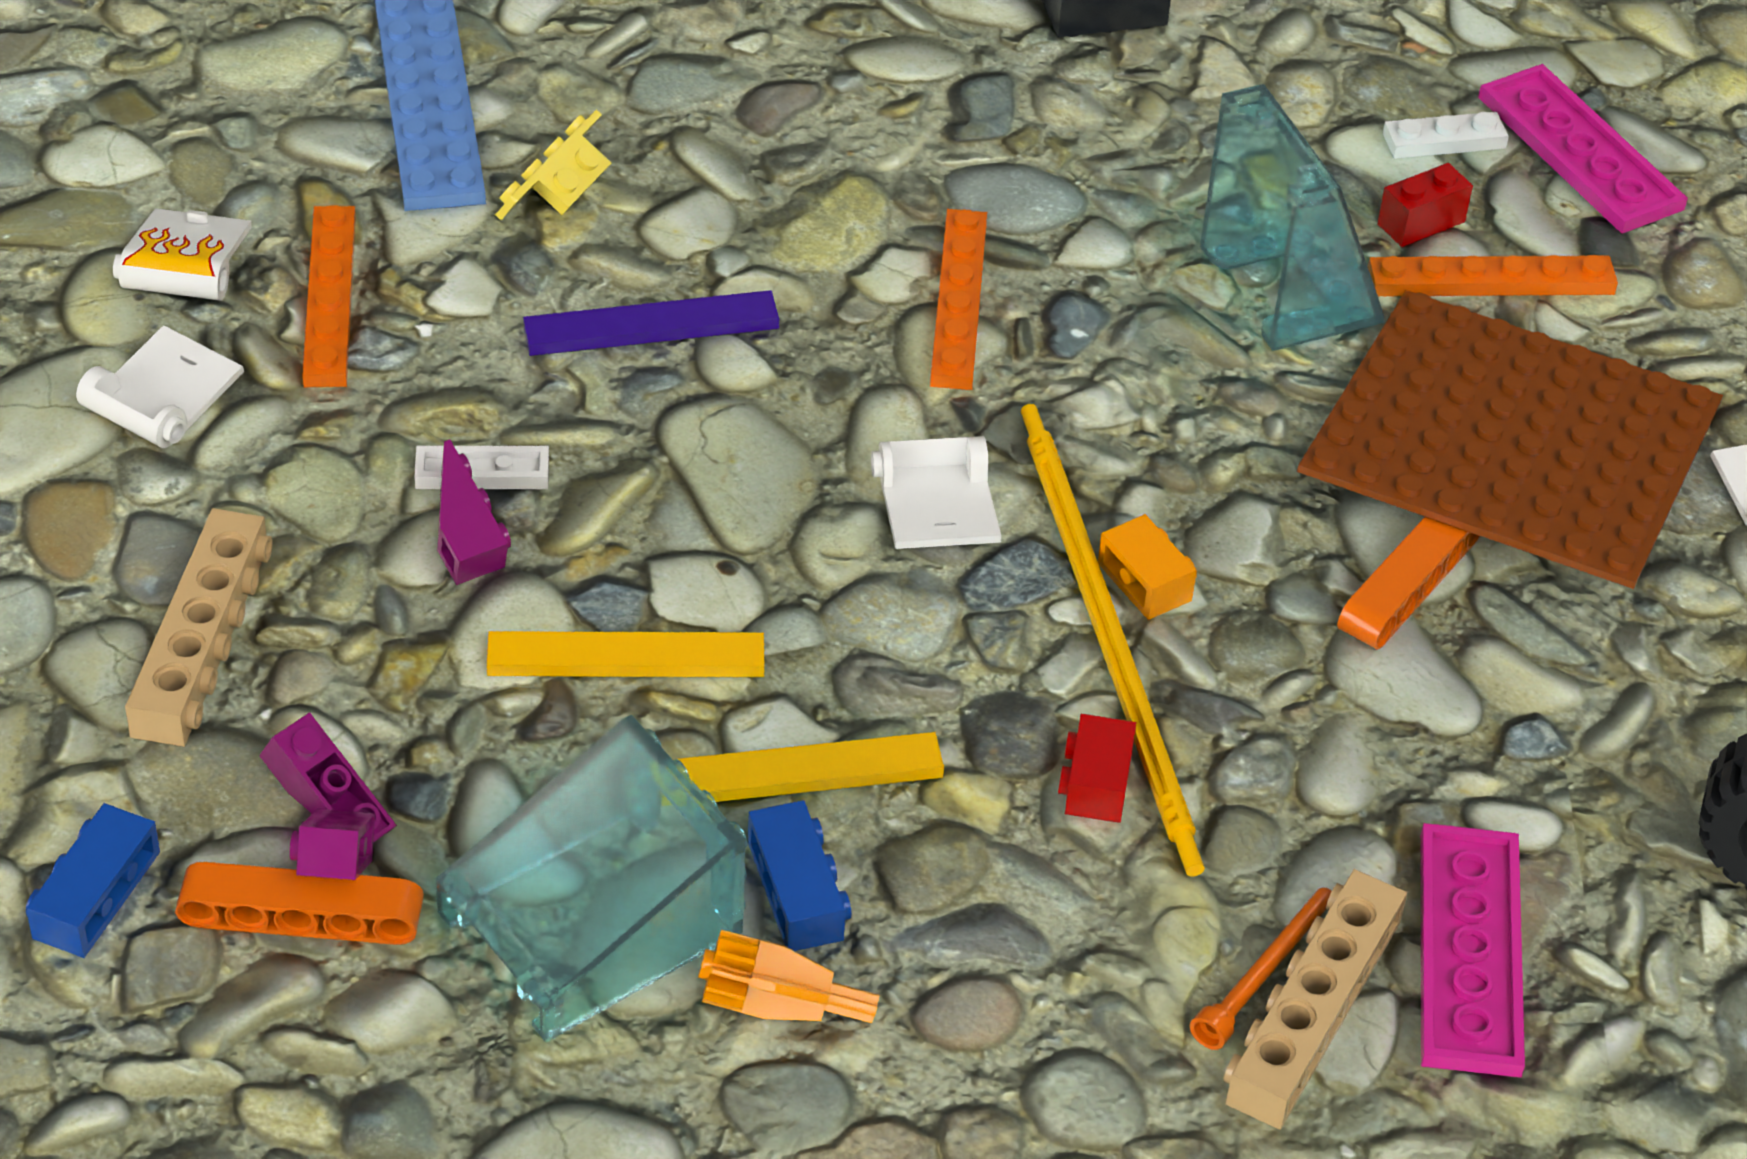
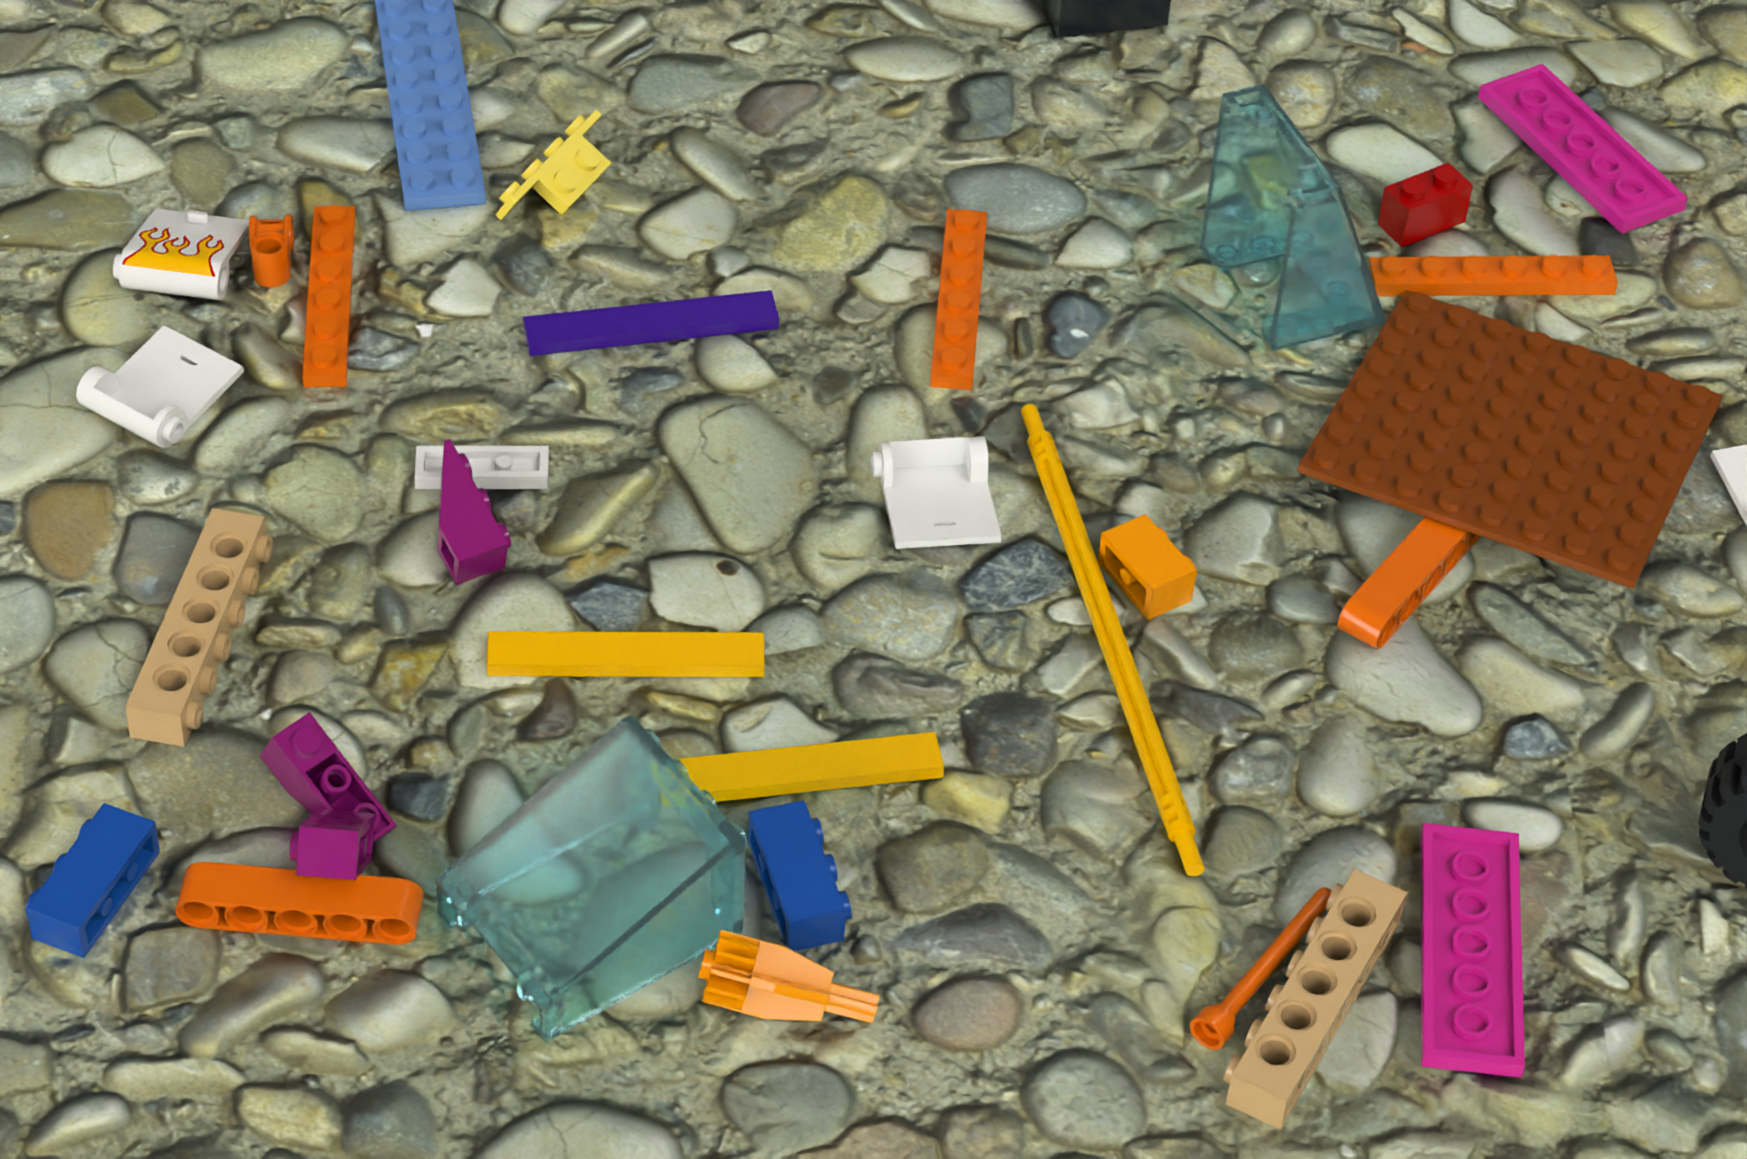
red brick [1058,713,1137,823] -> none
white plate [1383,112,1509,159] -> none
none -> orange piece [249,214,294,288]

